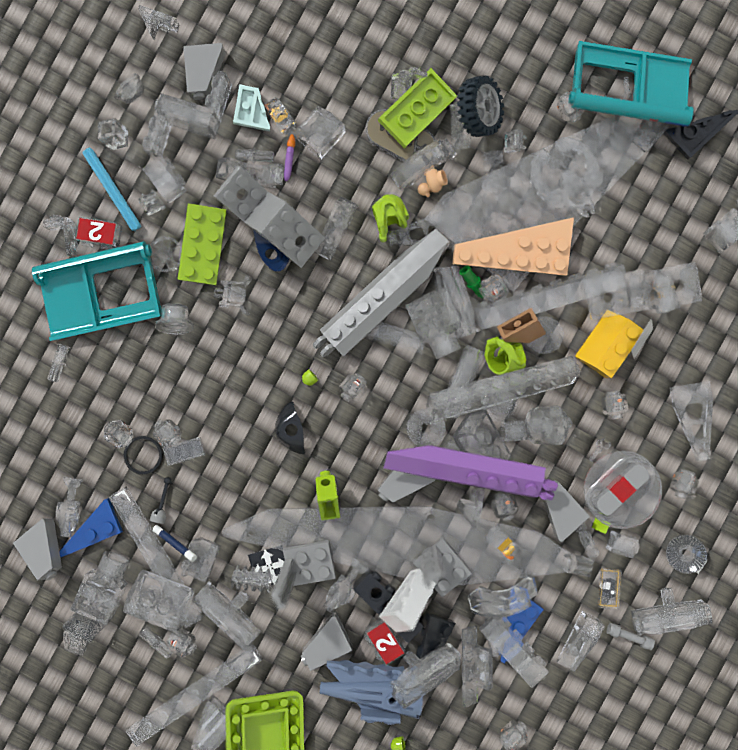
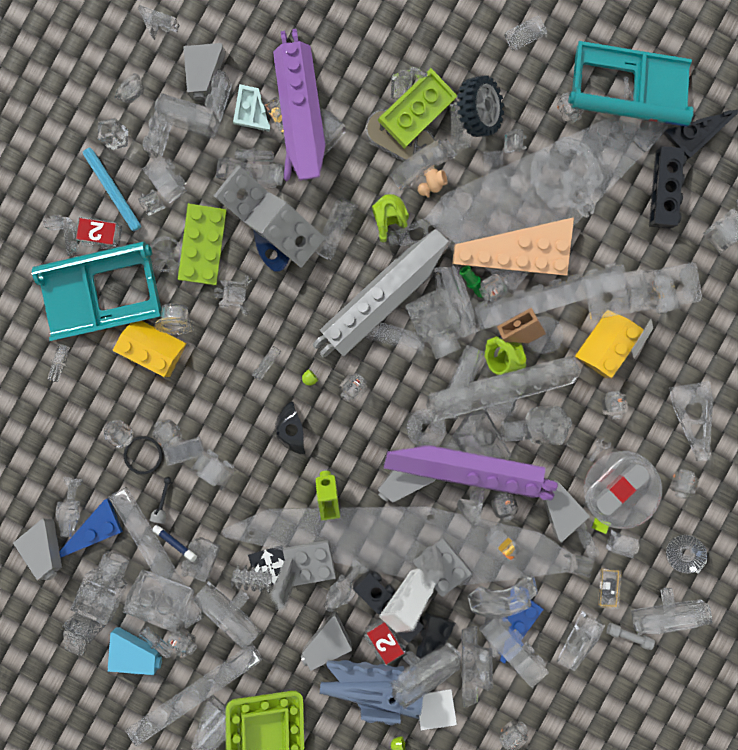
none -> medium azure slope [107,627,162,675]
none -> yellow slope [113,321,187,377]
none -> clear brick [190,449,236,491]
none -> clear axle [252,346,281,380]
none -> medium lavender hinge [273,29,325,180]
none -> white sticker [419,689,457,730]
none -> clear tile [504,15,548,52]
none -> black brick [649,146,687,229]

